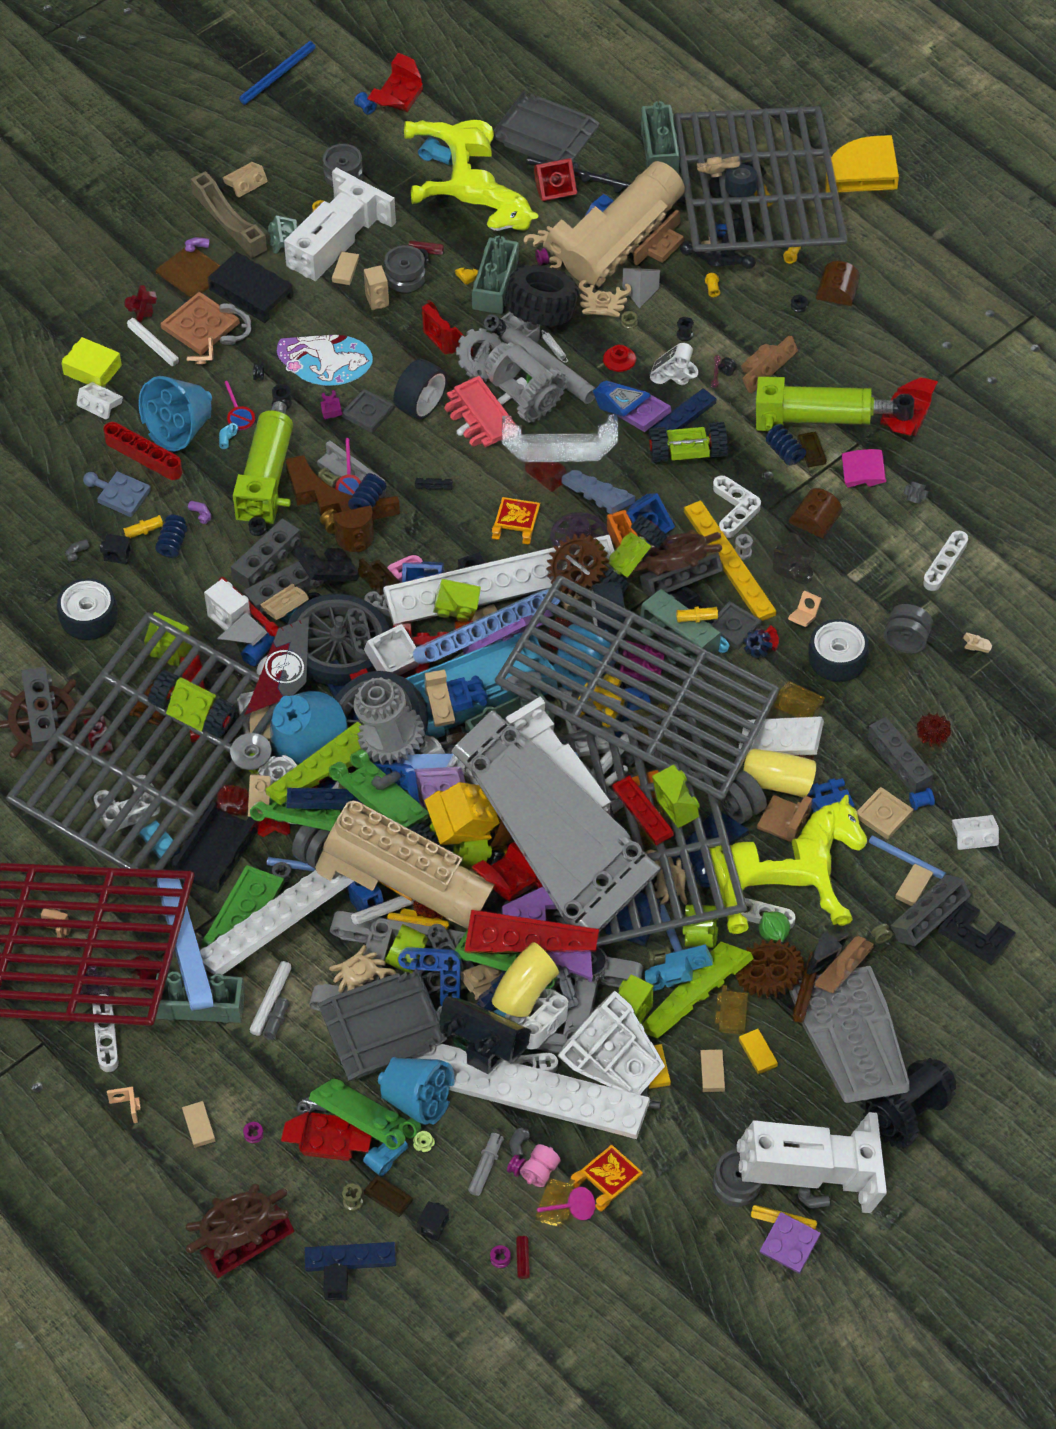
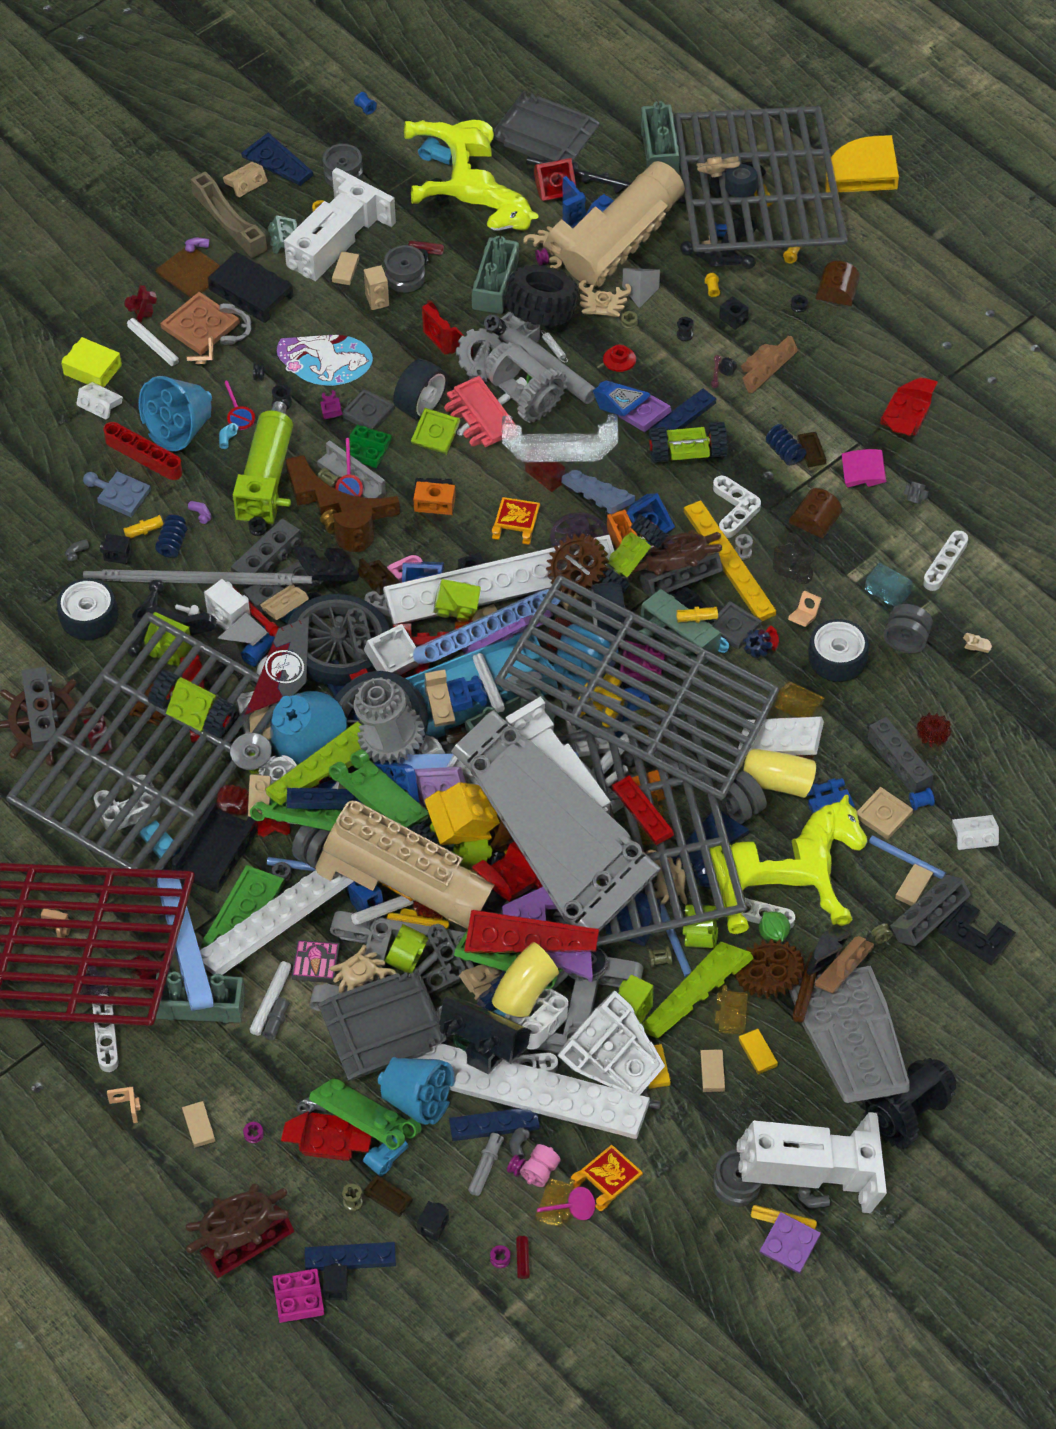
blue axle [239,41,316,105] -> none
dark blue piece [348,473,387,510] -> none
red piece [367,53,423,112] -> none
dark grey arm [372,771,401,790] -> none
blue beam [398,947,461,1006] -> none
yellowish green plate [413,1131,435,1152] -> none
yellow tile [455,268,478,285] -> none
black axle [556,966,579,1009] -> none
medium nougat bracket [633,210,684,266] -> none
dark azure plate [645,944,713,991] -> none
white beam [650,343,698,385] -> none
lime slope [652,764,700,828] -> none
lime piece [756,377,914,431] -> none
medium nougat bracket [757,795,812,842] -> none
none -> light grey axle [83,569,313,585]
none -> black piece [128,580,217,658]
none -> white hand [175,604,200,616]
none -> dark blue wing [241,133,314,186]
none -> dark pink slope [272,1269,324,1323]
none -> tile [292,940,340,983]
none -> green slope [343,425,392,468]
none -> lime tile [411,408,460,455]
none -> orange brick [413,482,456,515]
none -> dark blue plate [449,1108,539,1141]
none -> white axle [473,653,505,713]
none -> blue bracket [563,176,586,228]
none -> black brick [719,296,749,330]
none -> clear light blue brick [865,563,913,607]

